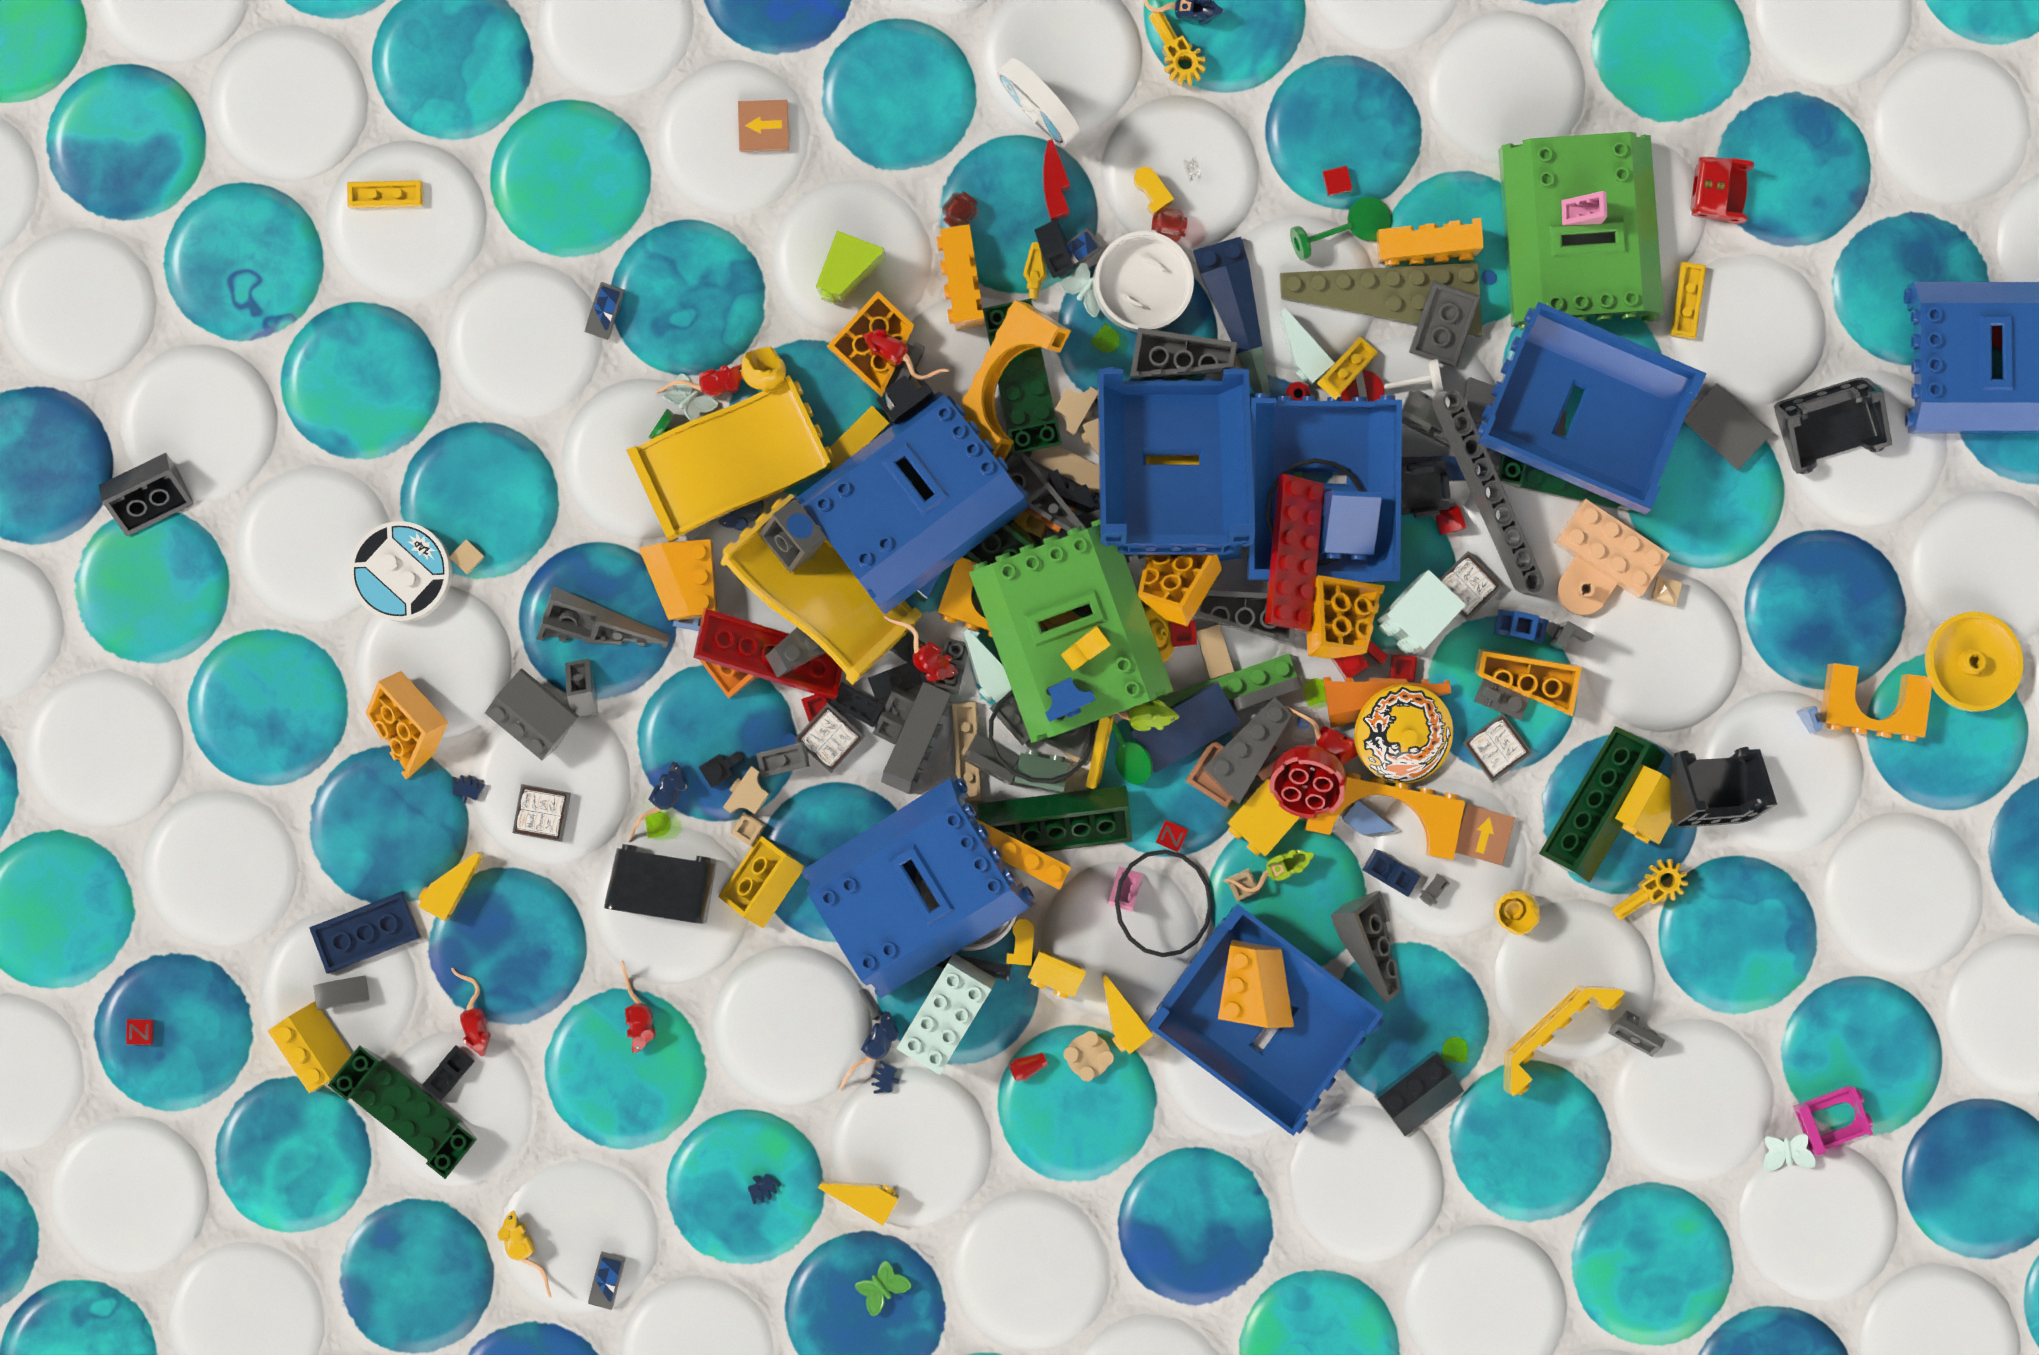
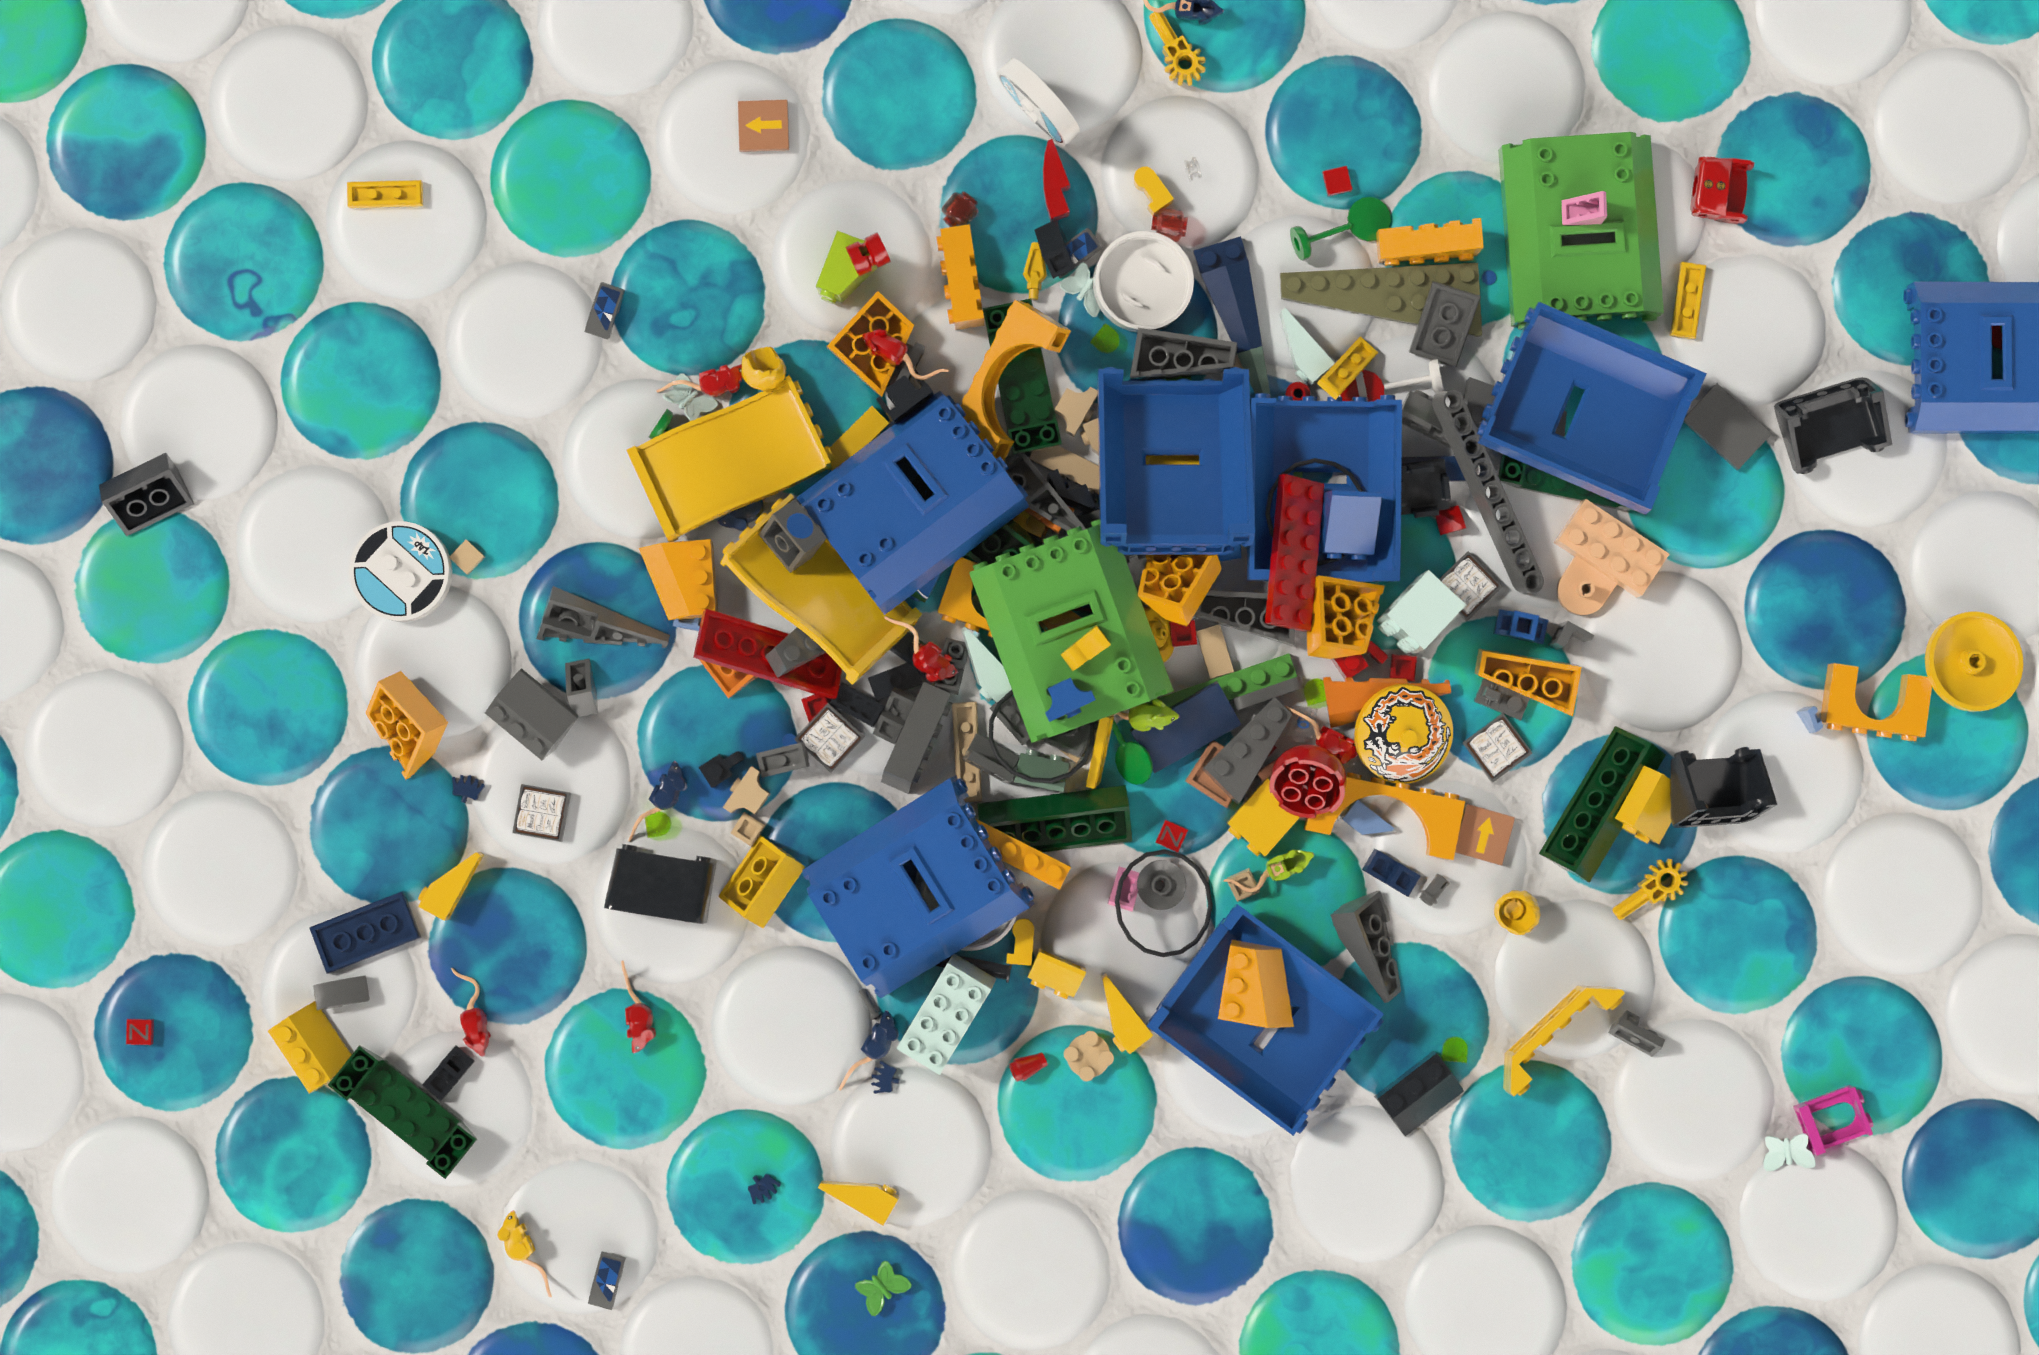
tan tile [1651,576,1682,607] -> none
none -> red wheel [845,232,891,277]
none -> dark grey dish [1137,860,1186,910]

